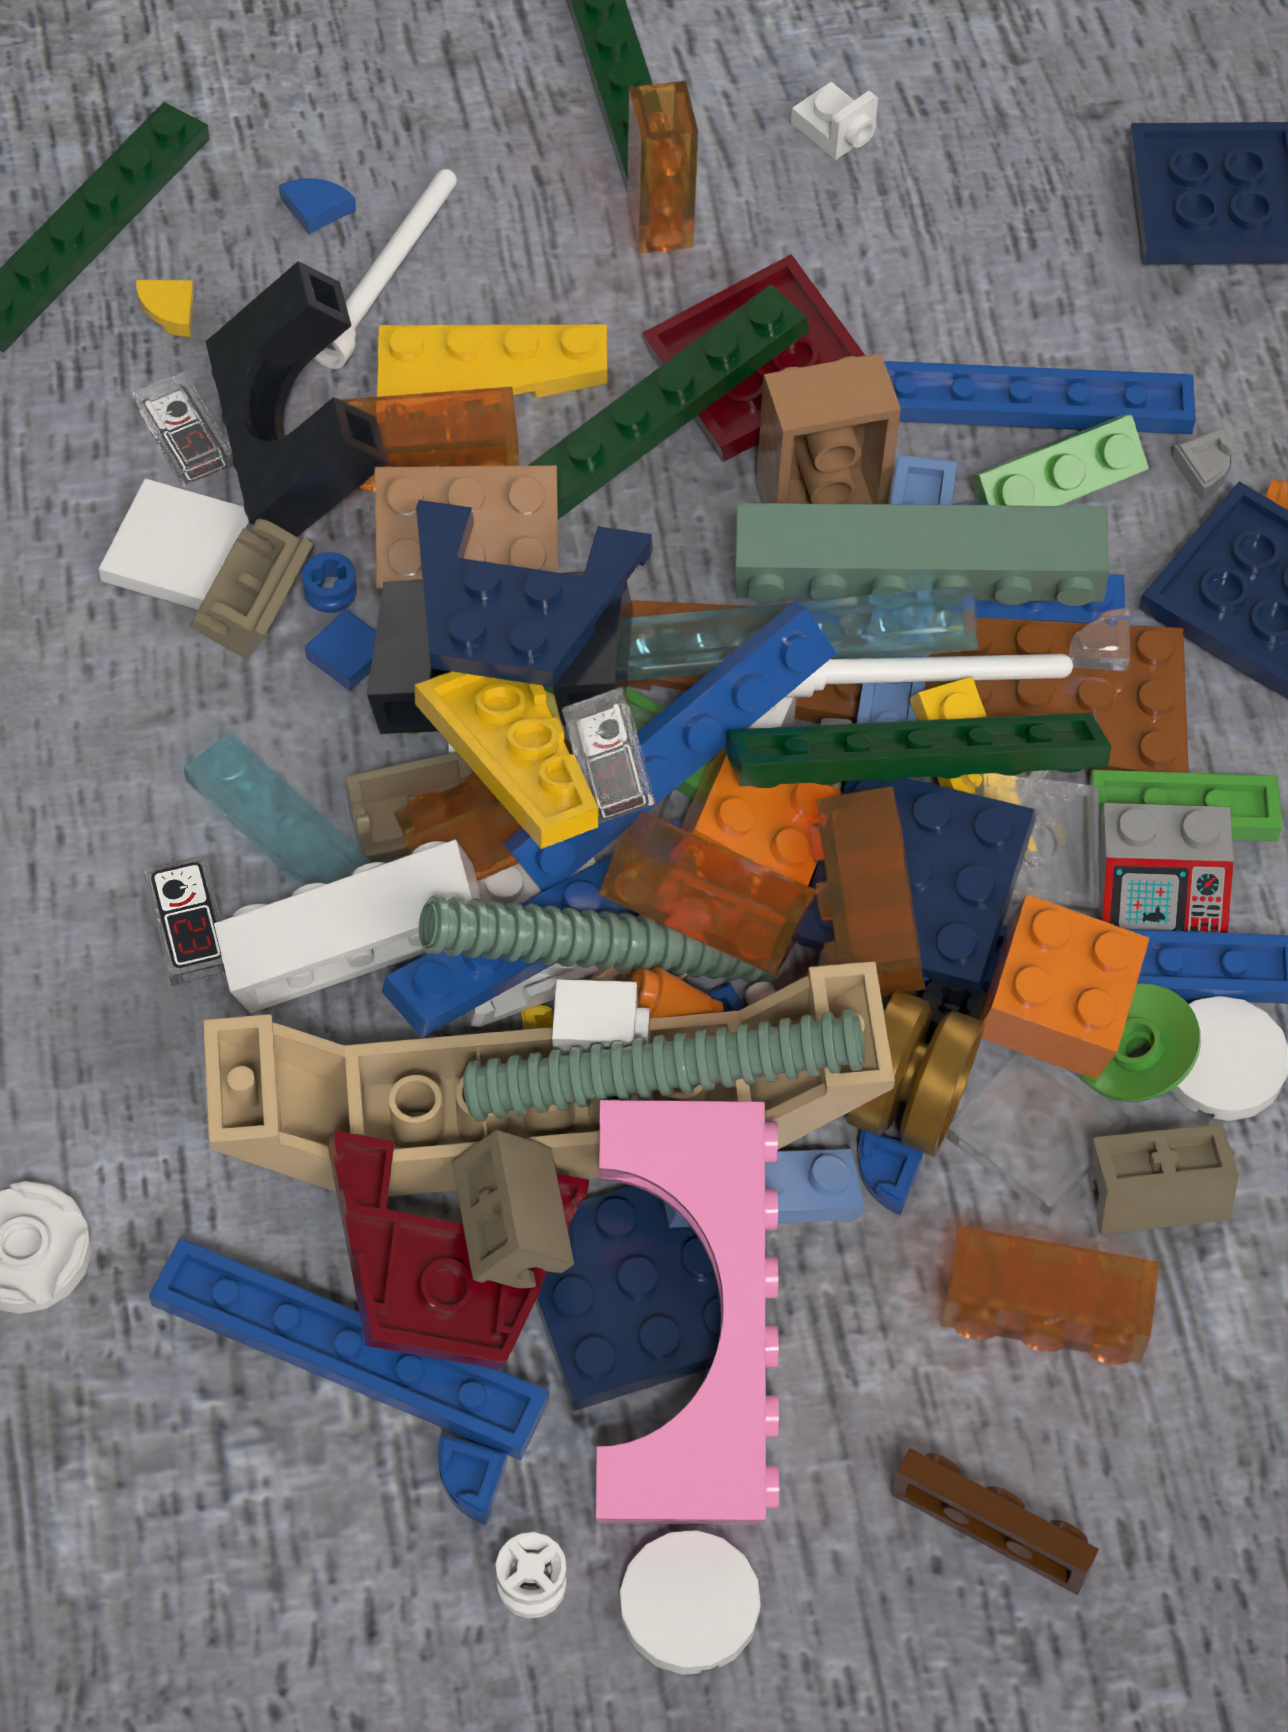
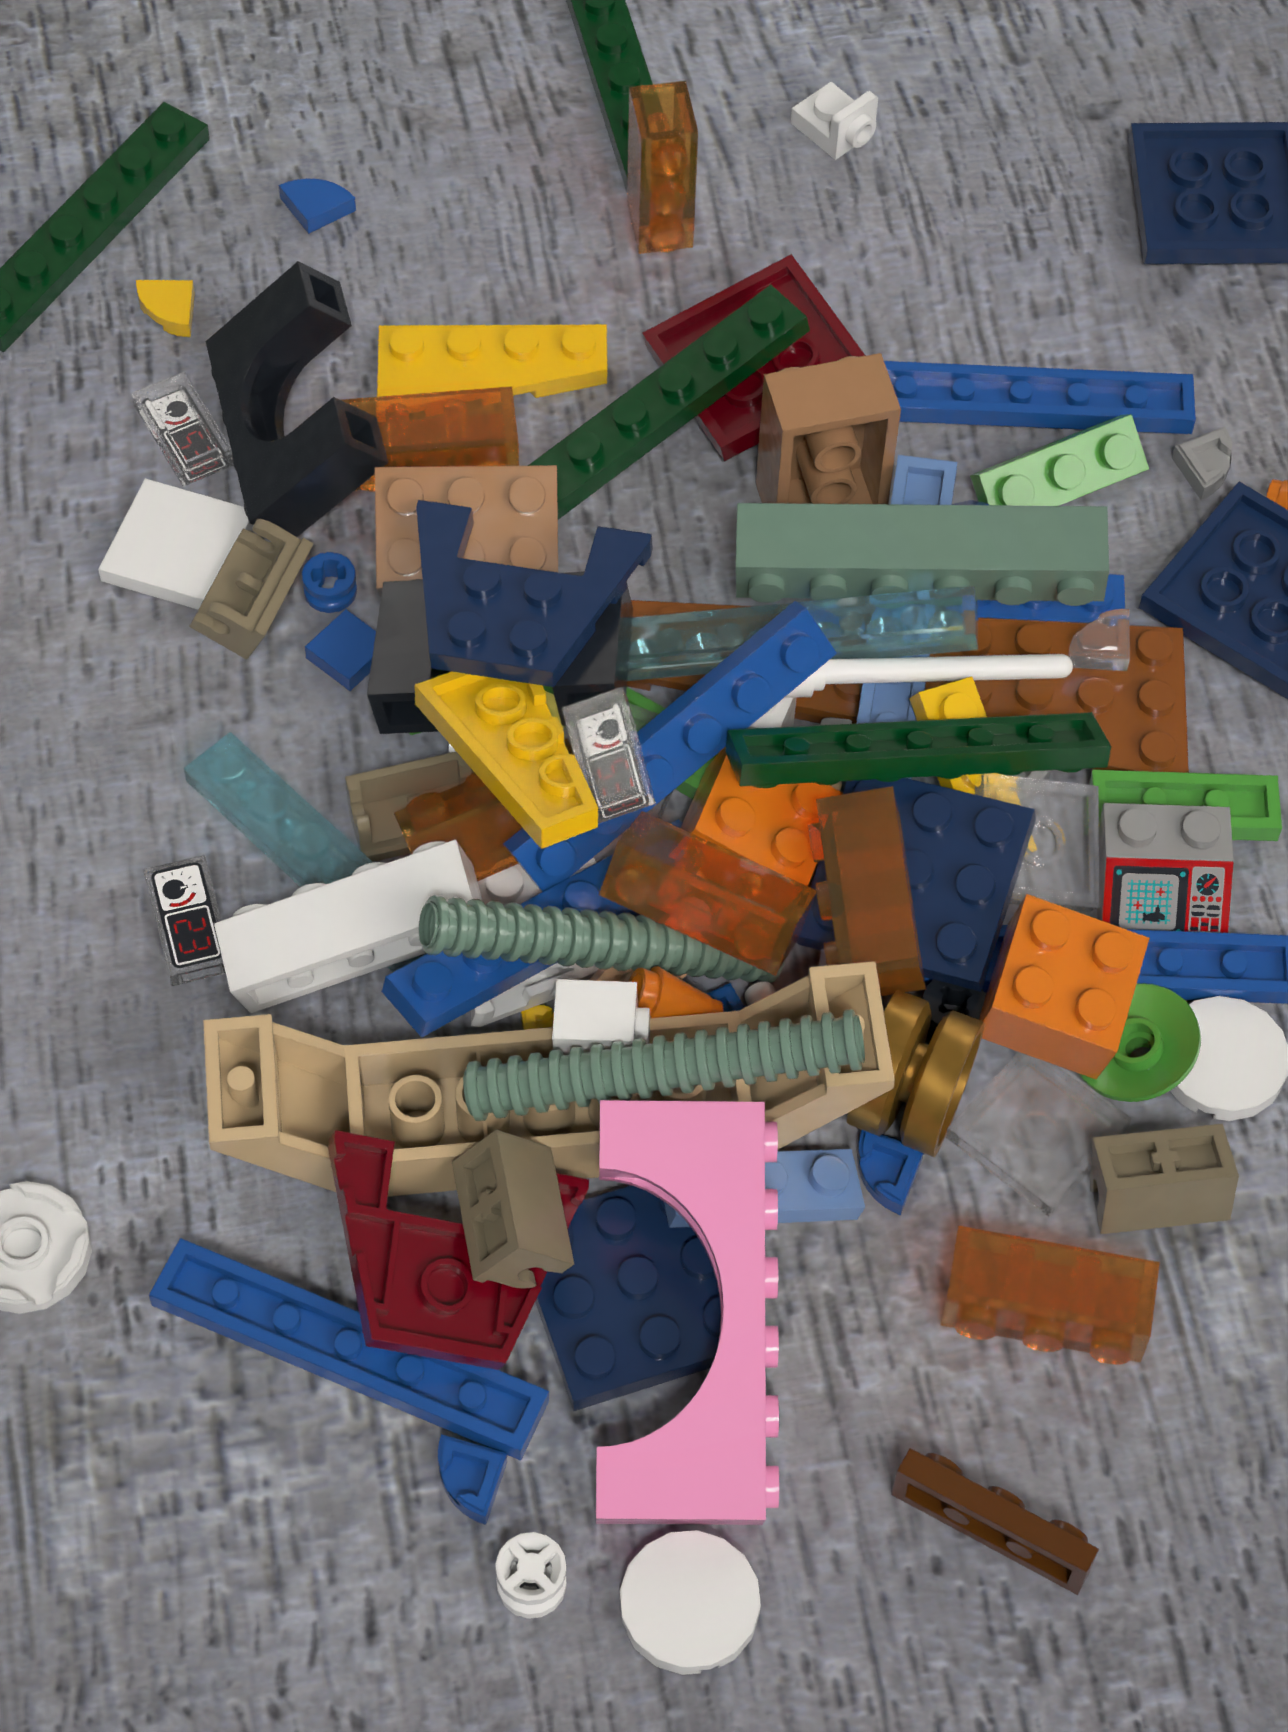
white piece [313,169,457,369] -> none

